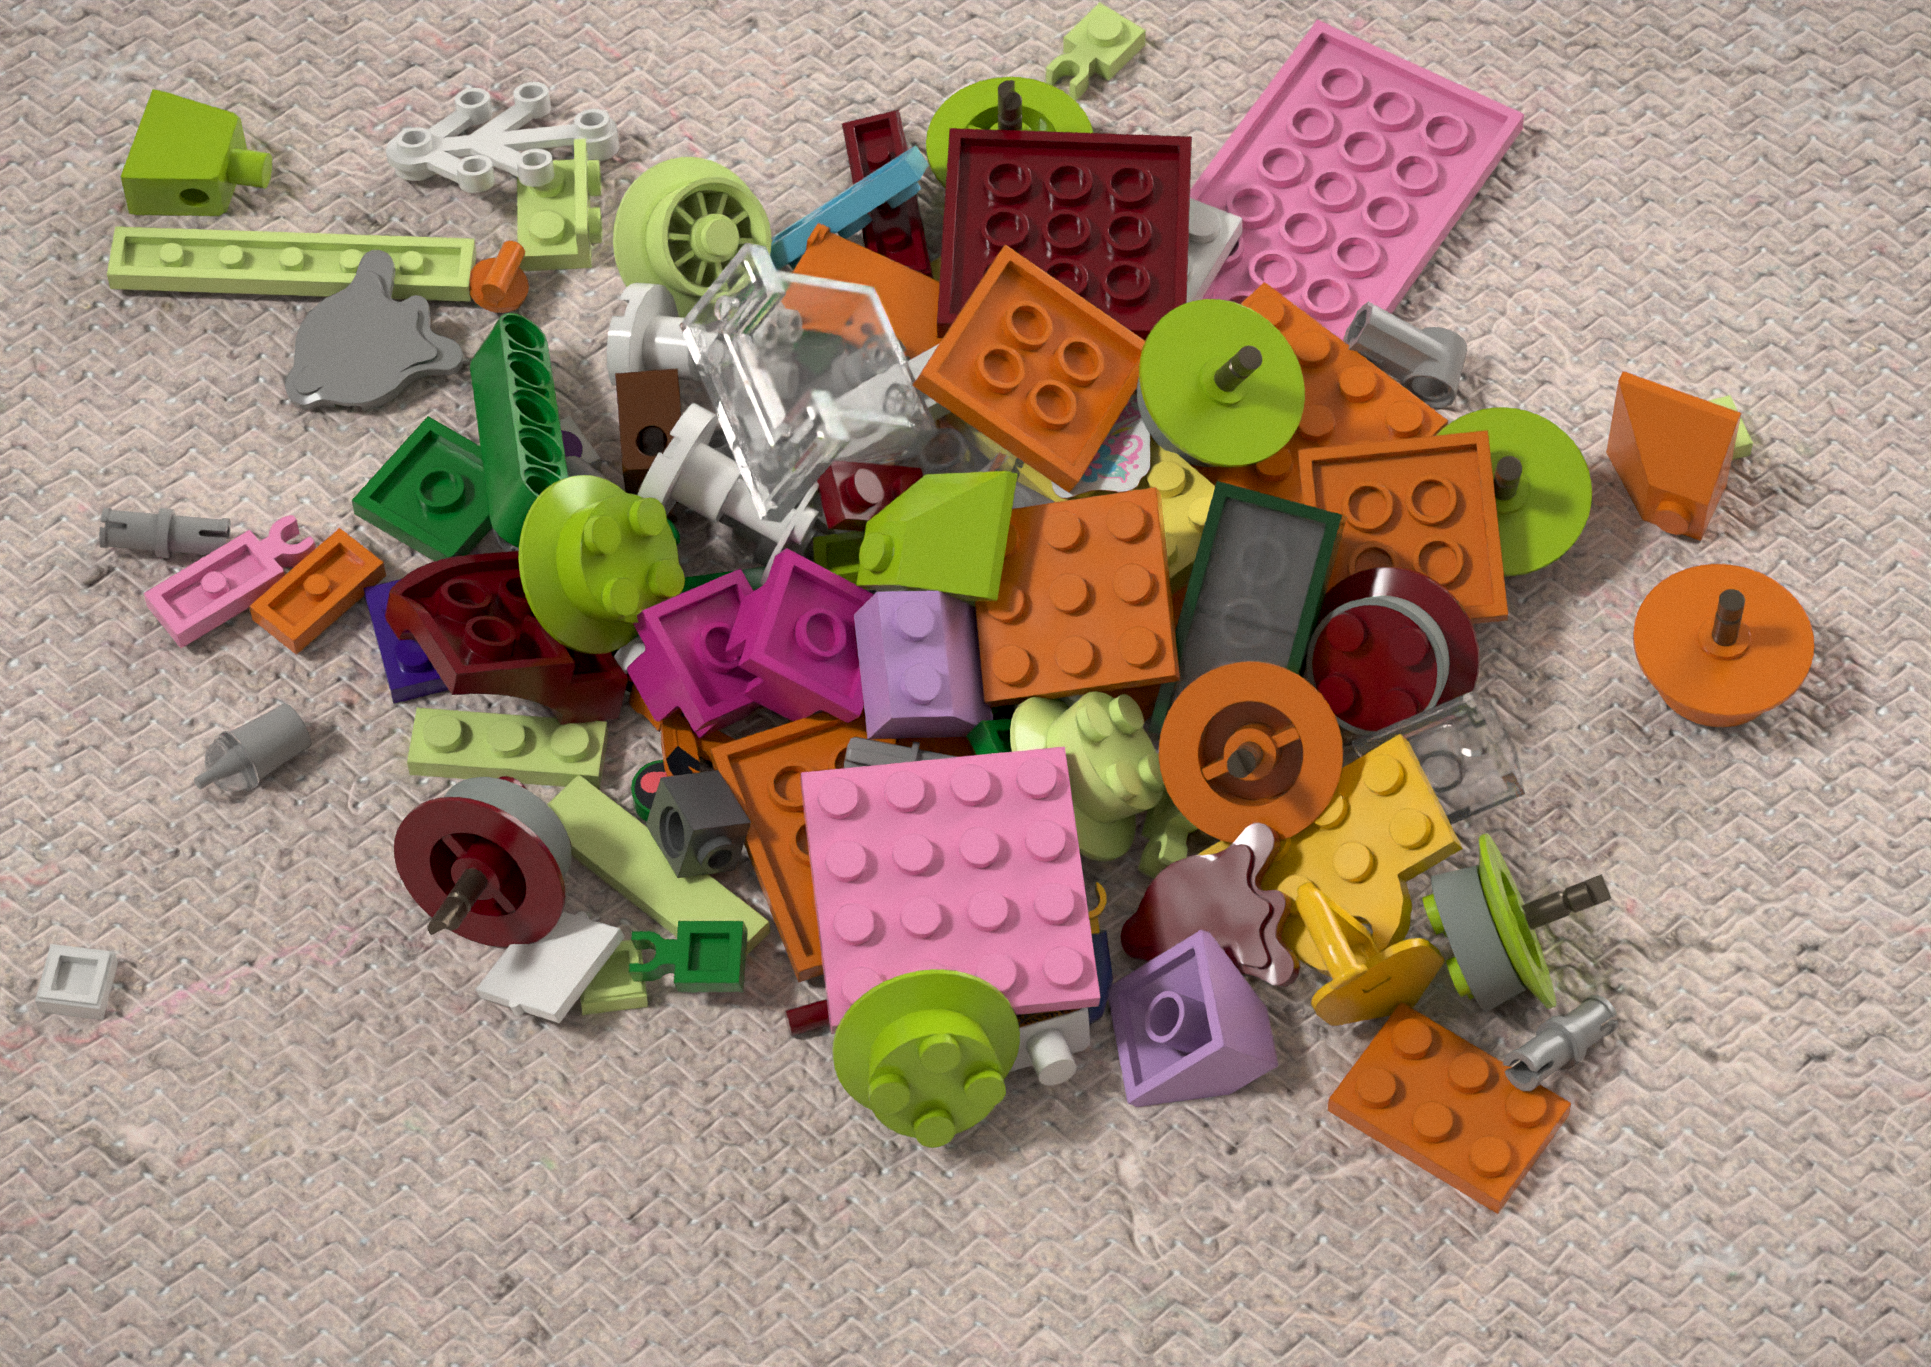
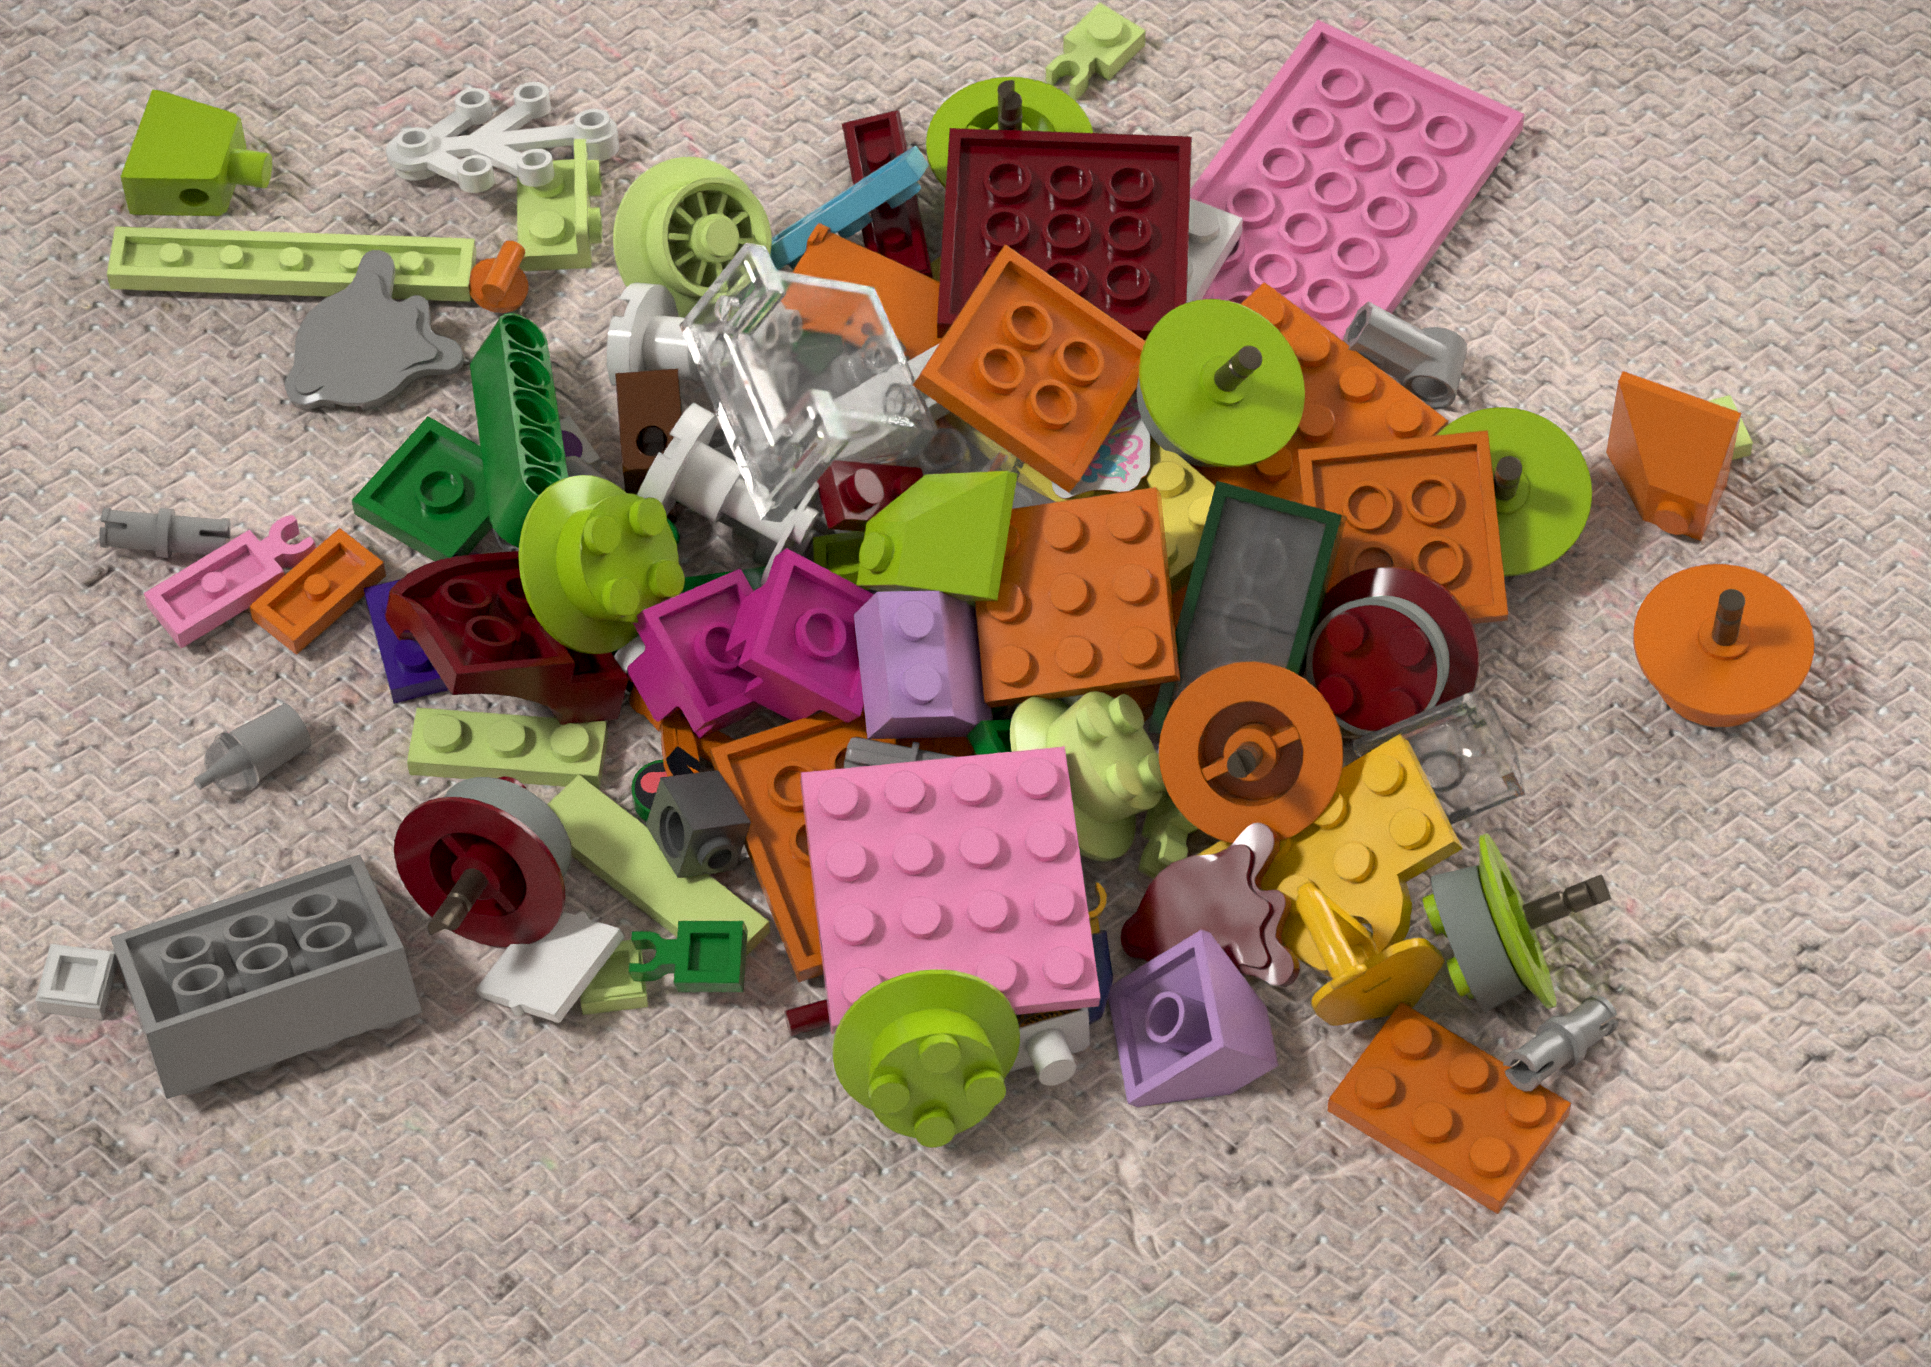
none -> light grey slope [110,854,422,1099]

